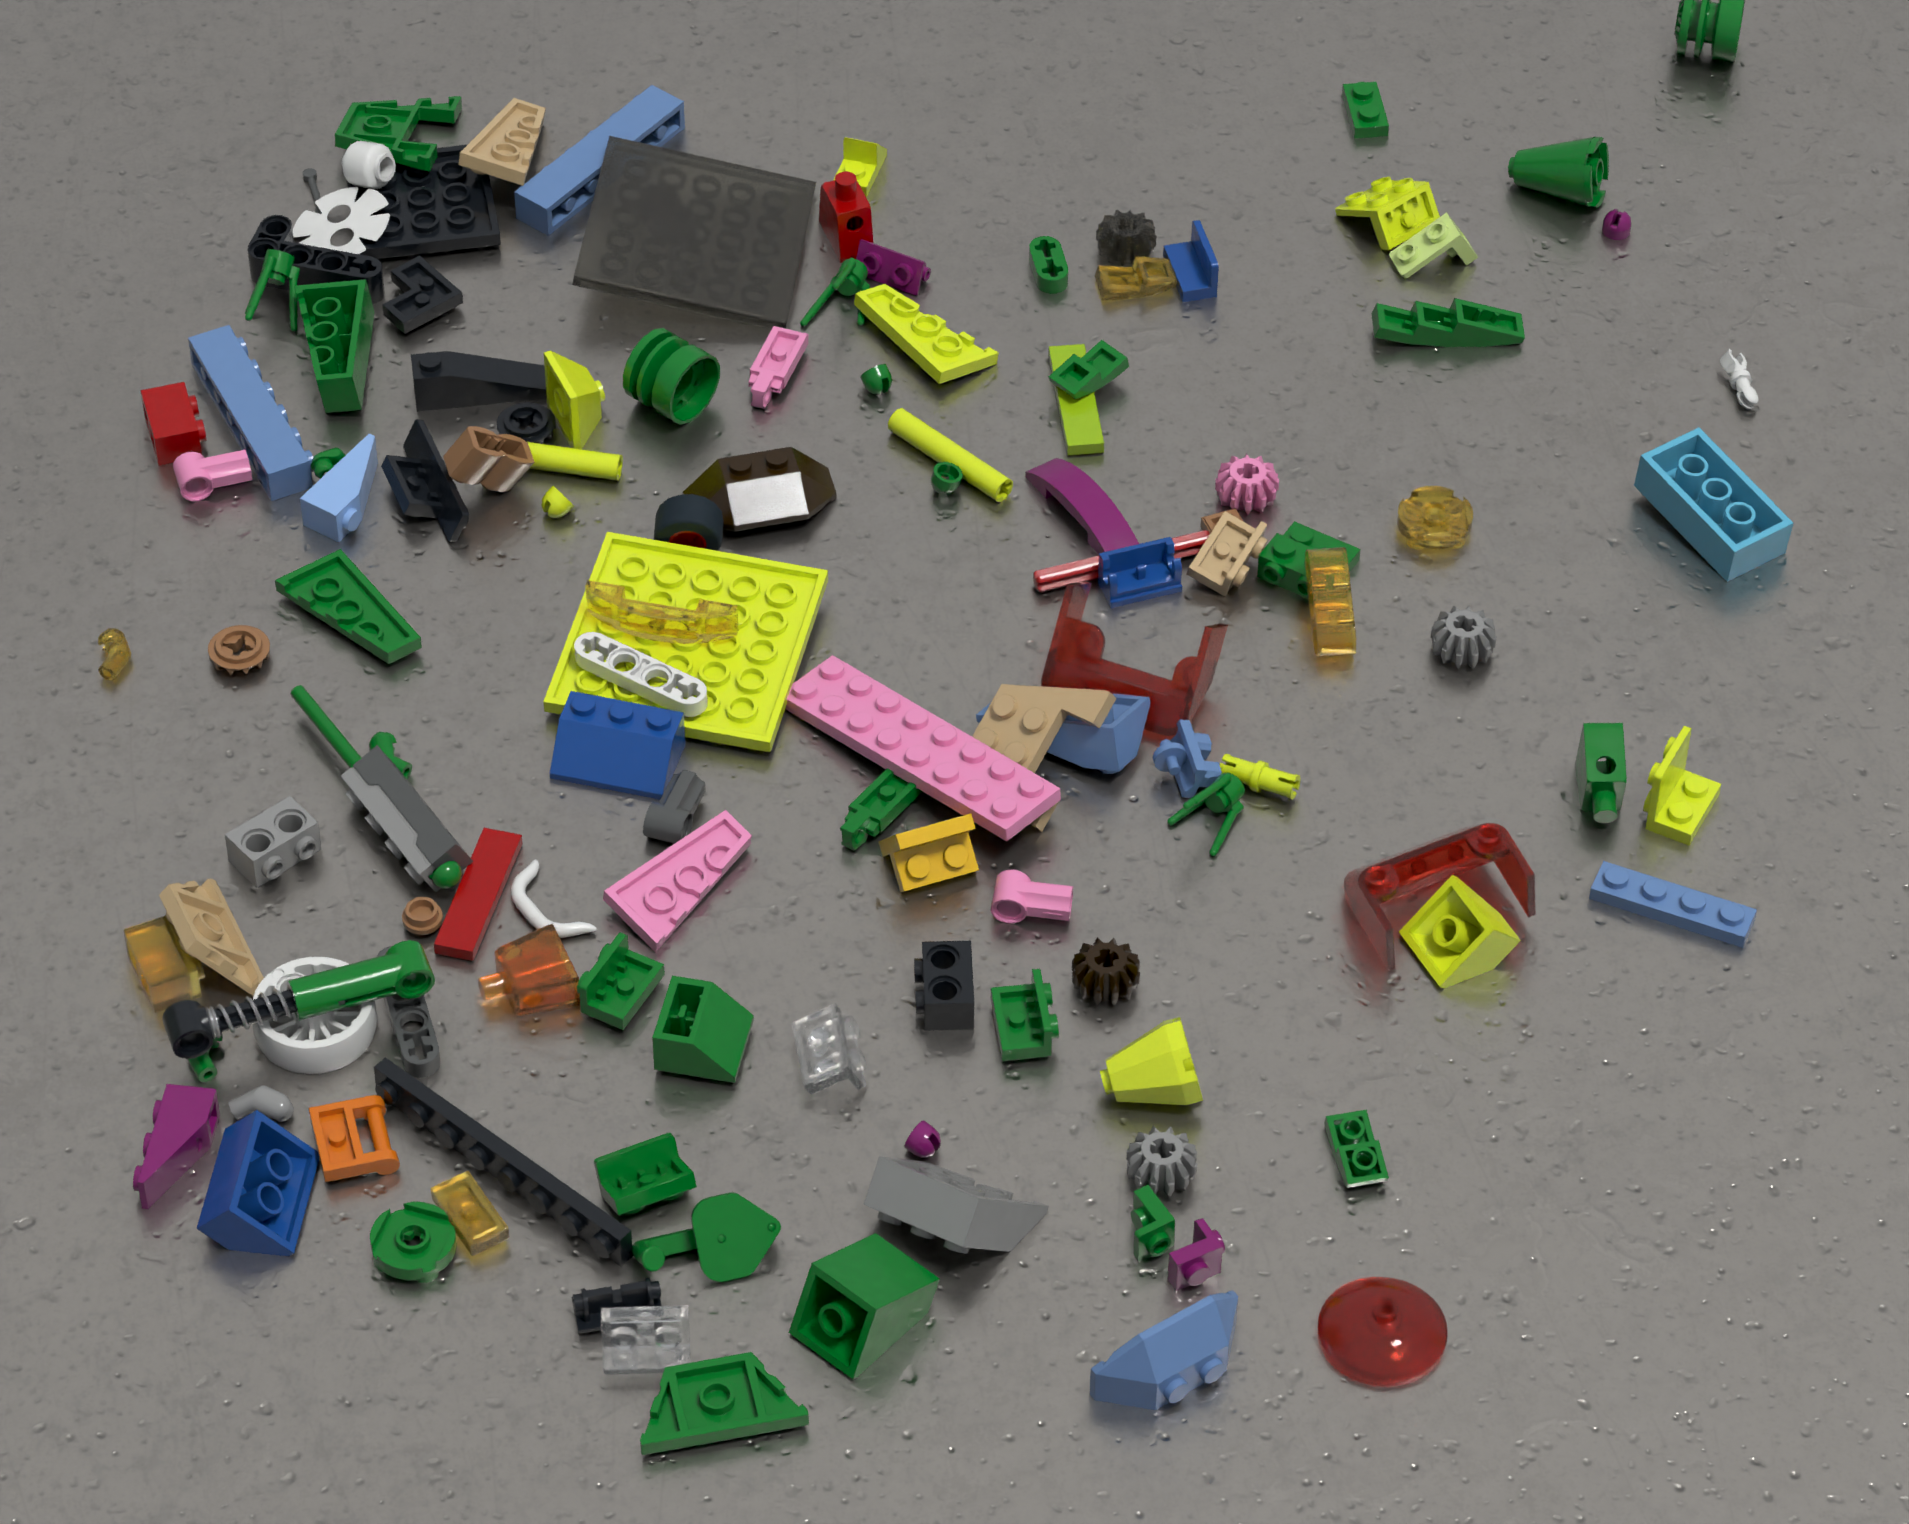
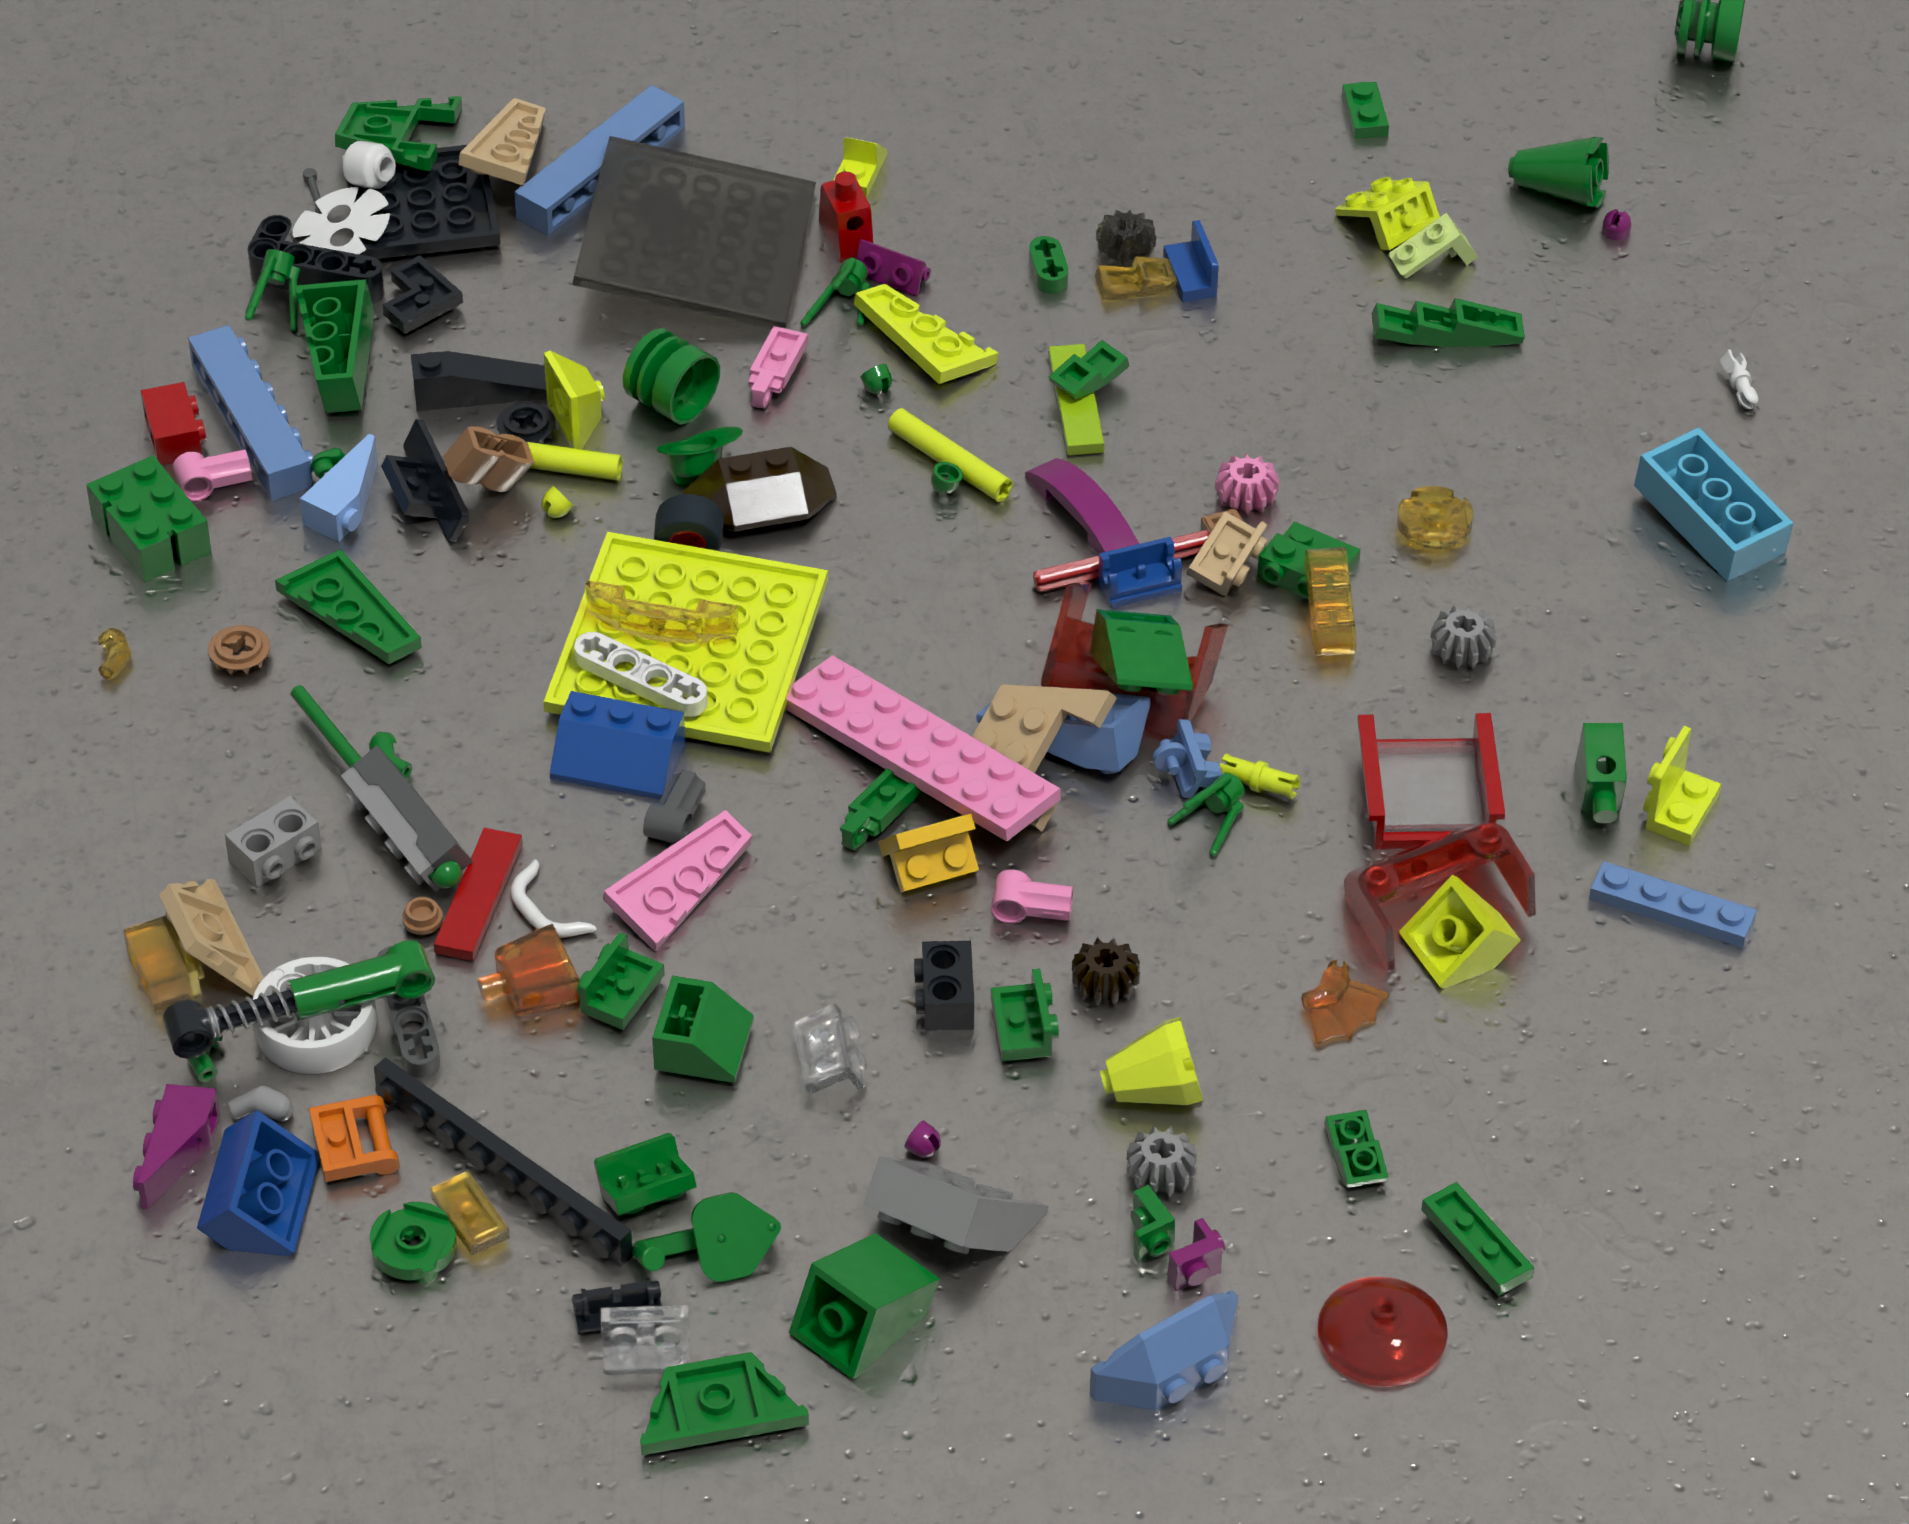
none -> green piece [86,455,212,583]
none -> green piece [656,427,743,485]
none -> green slope [1090,609,1193,695]
none -> clear orange arm [1301,959,1389,1045]
none -> clear piece [1357,713,1505,850]
none -> green plate [1421,1182,1534,1296]

